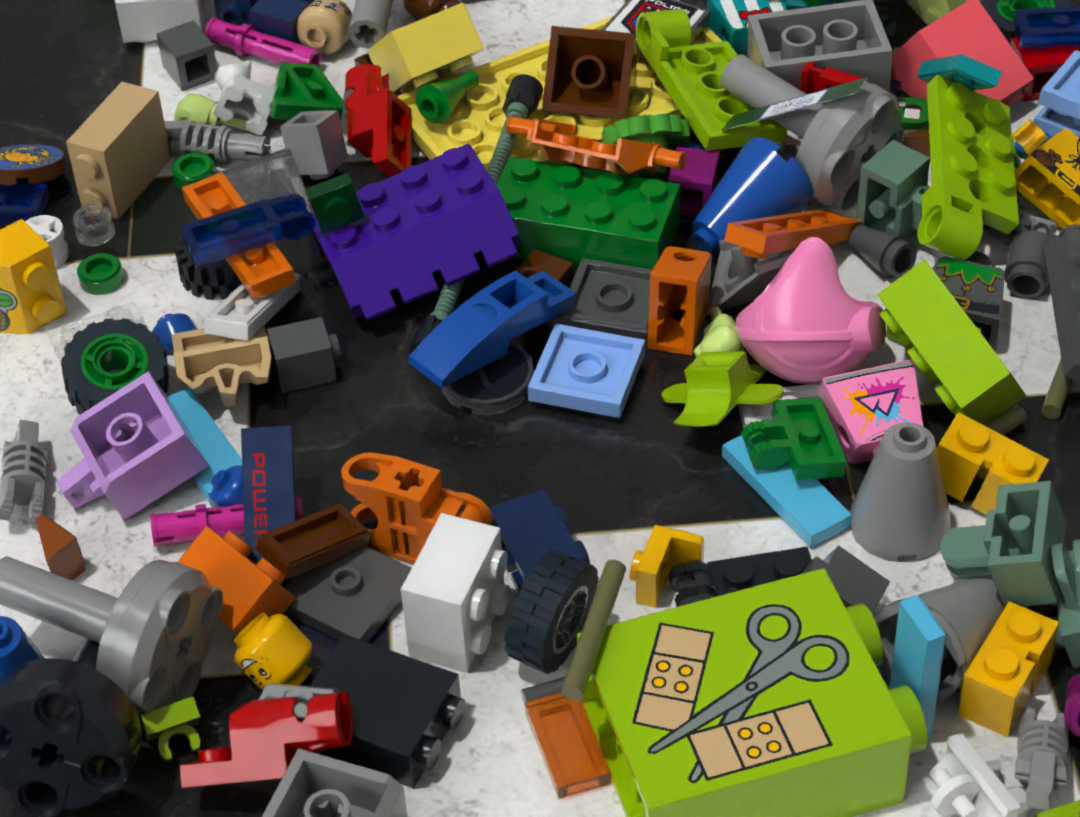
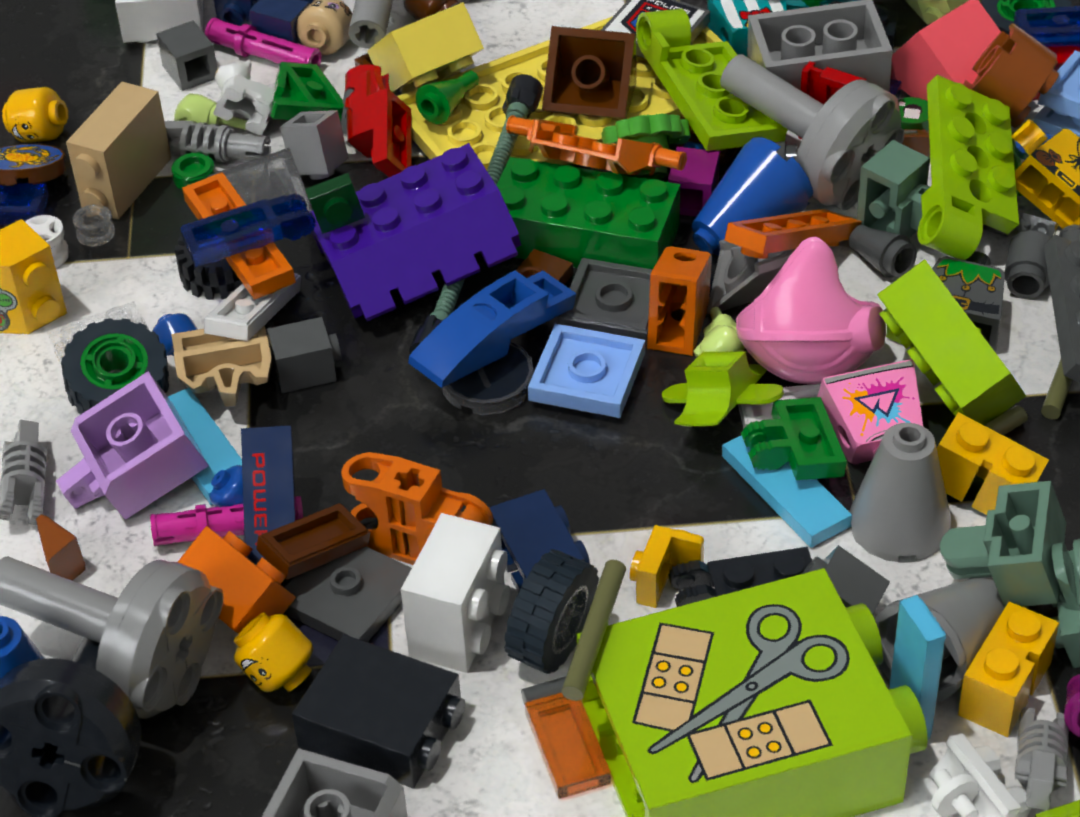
green tile [77,253,124,295] -> none
lime tile [140,696,200,762] -> none
plate [180,683,354,788] -> none
sticker [722,77,868,131] -> none
teal tile [917,54,1002,91] -> none
none -> yellow head [2,87,68,143]
none -> dark orange brick [963,23,1059,128]

